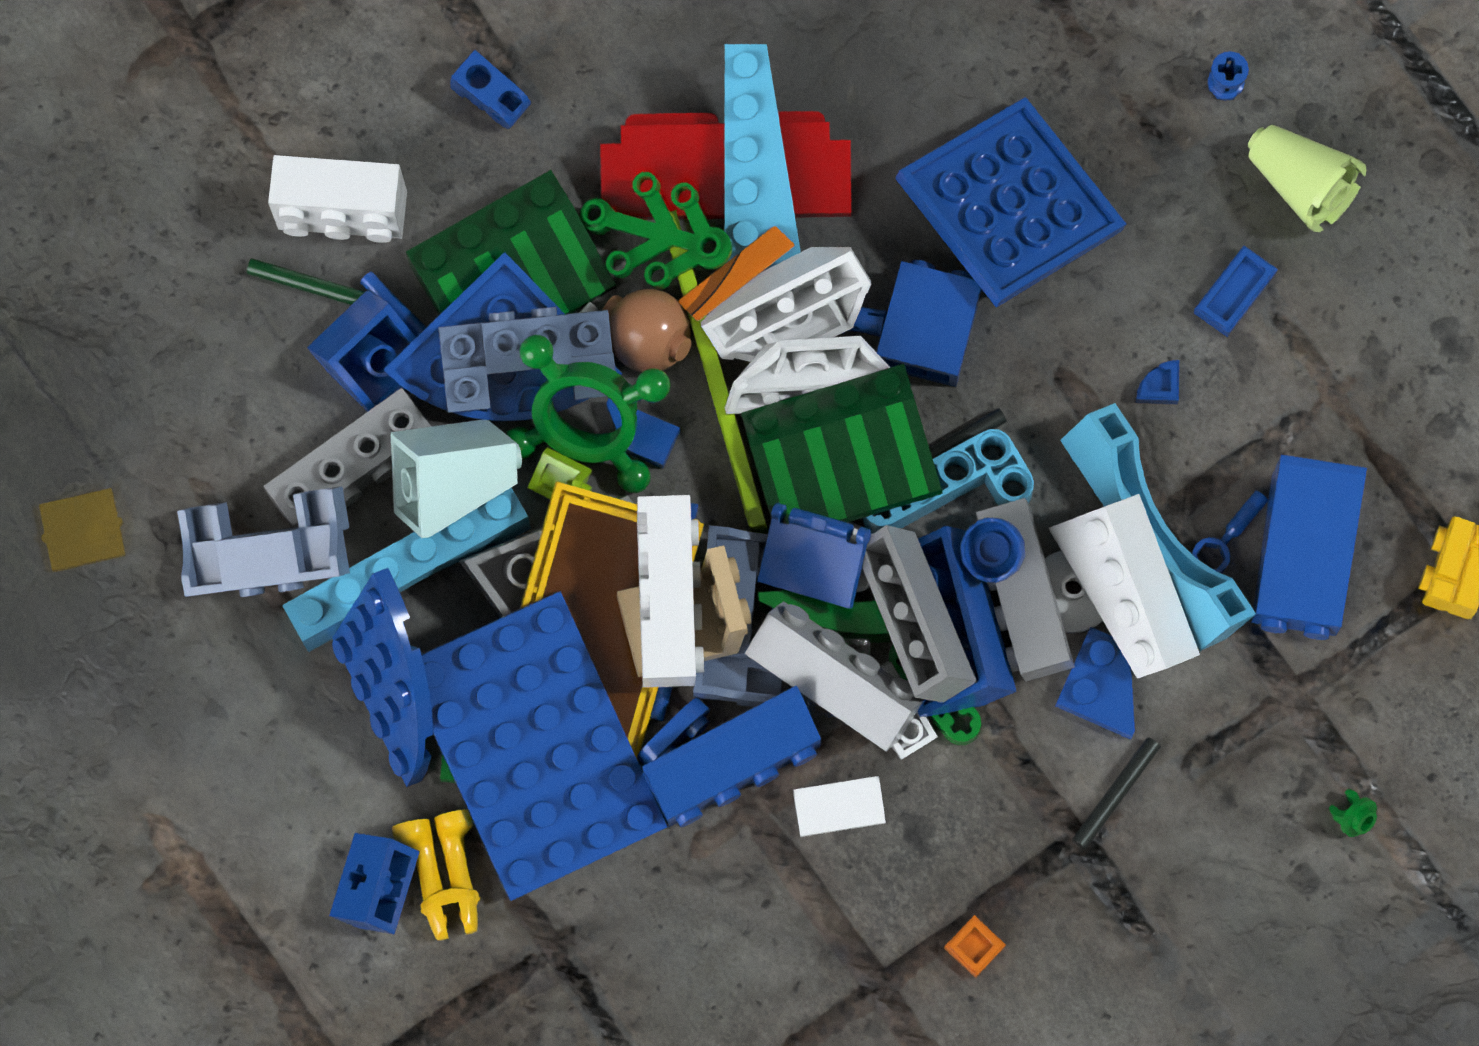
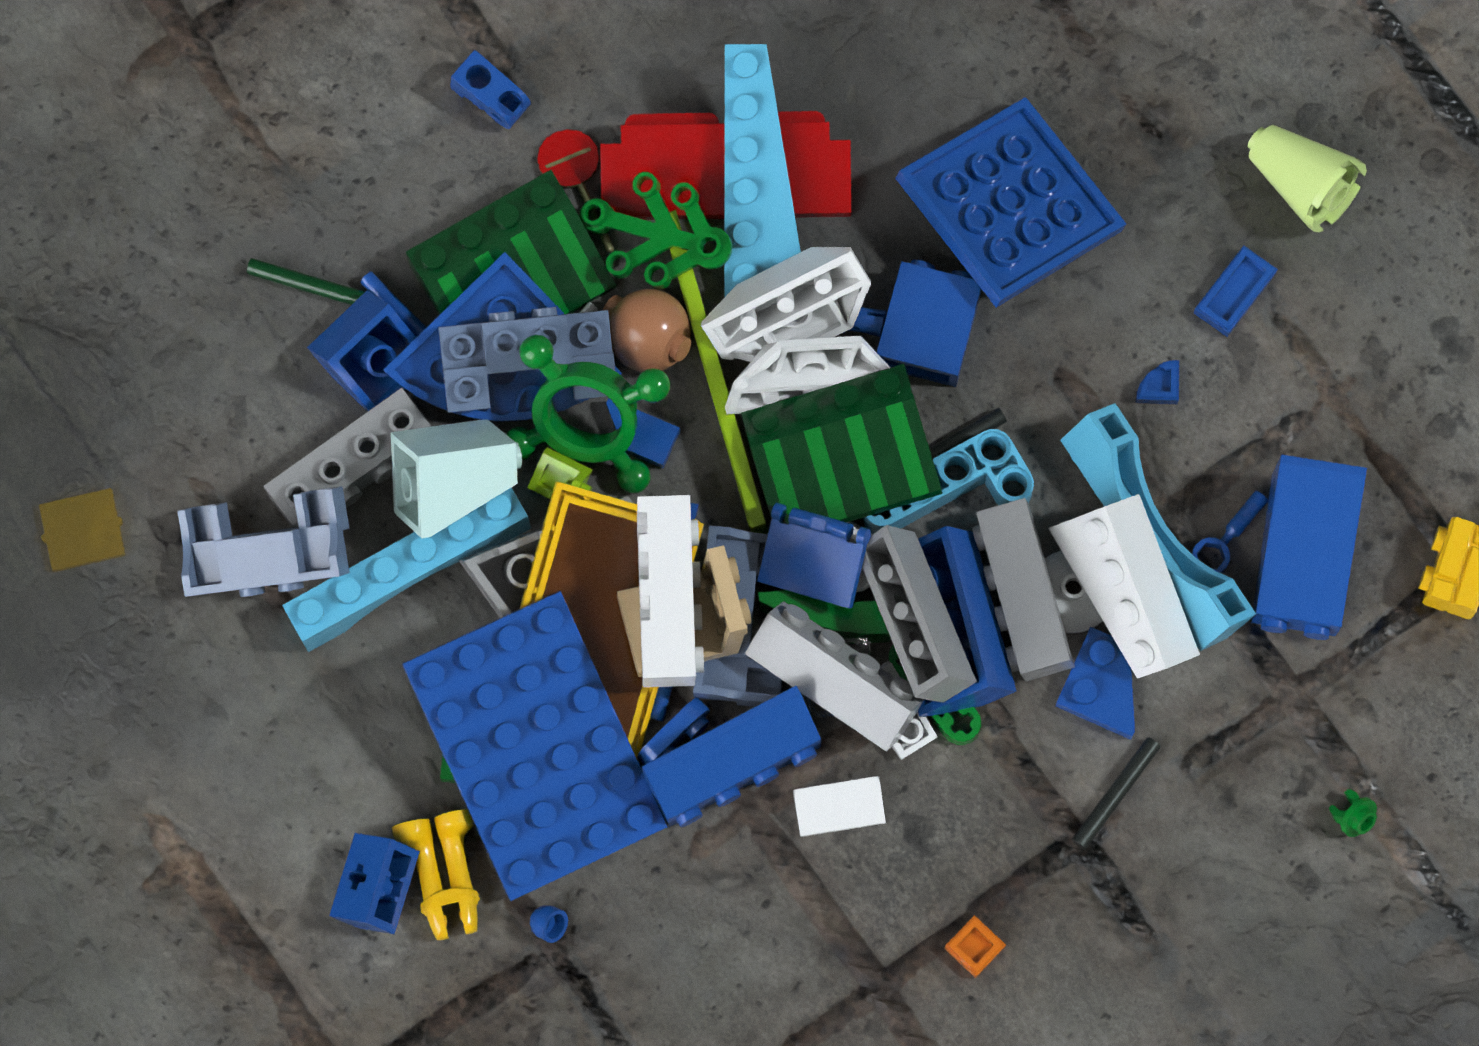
white brick [268,155,407,243] -> none
blue plate [332,568,433,787] -> none
orange sticker [678,226,794,321] -> none
blue hair [960,518,1025,583] -> none
blue bush [1207,51,1249,101] -> none
none -> blue hinge [530,905,568,943]
none -> red piece [537,129,614,253]

